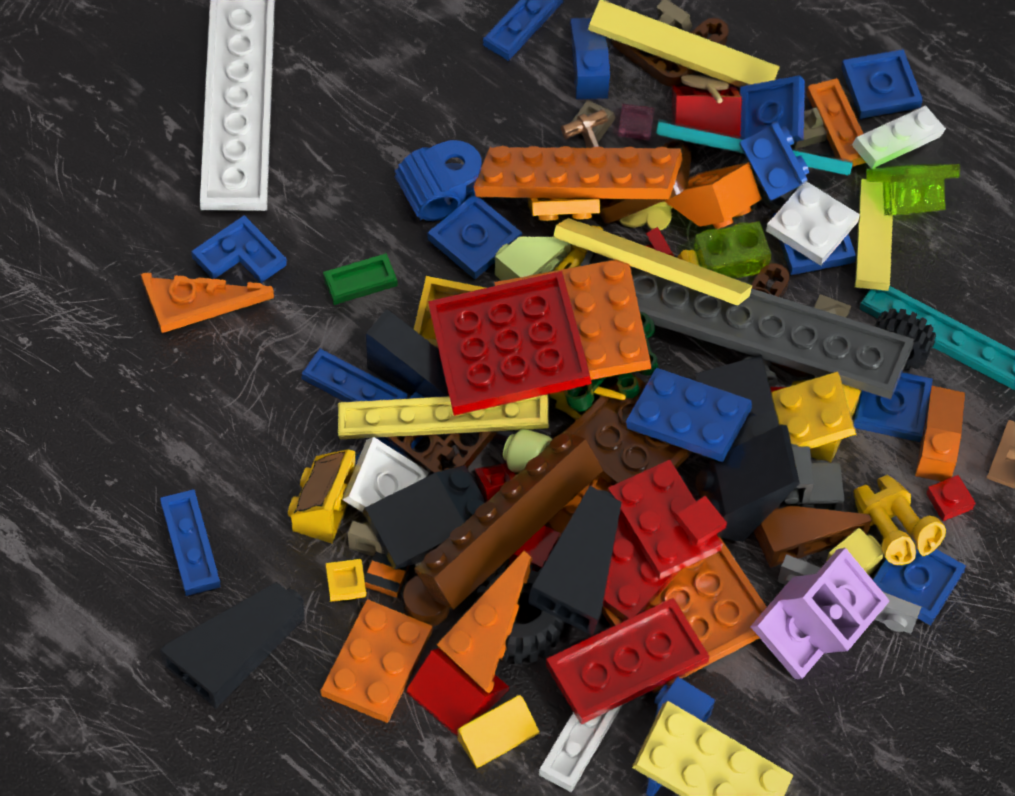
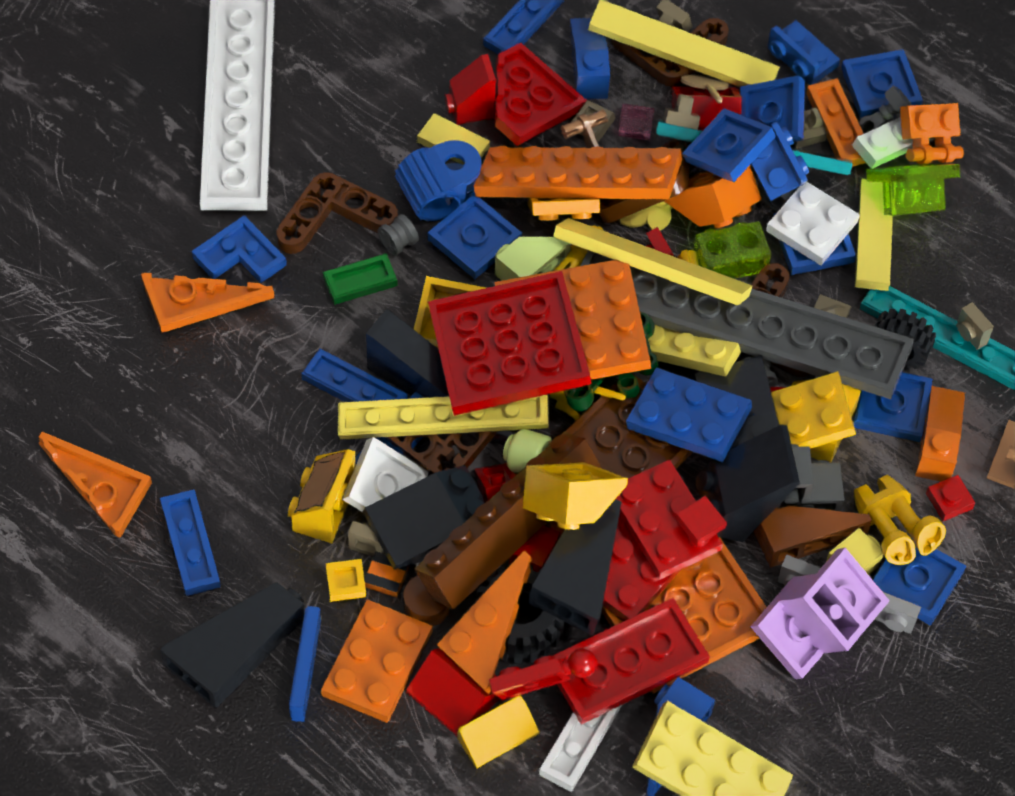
none -> orange wing [39,432,152,538]
none -> reddish brown beam [277,172,398,254]
none -> blue tile [289,606,321,722]
none -> dark grey wheel [378,214,419,256]
none -> light yellow tile [417,113,490,164]
none -> red slope [444,54,496,125]
none -> red plate [489,648,597,700]
none -> red plate [495,43,587,146]
none -> yellow slope [523,462,628,529]
none -> light yellow plate [648,325,741,377]
none -> dark tan tile [663,94,700,130]
none -> blue plate [682,108,776,183]
none -> blue bracket [767,20,840,85]
none -> dark grey piece [859,85,913,129]
none -> orange plate [900,103,964,164]
none -> dark tan plate [956,302,994,350]

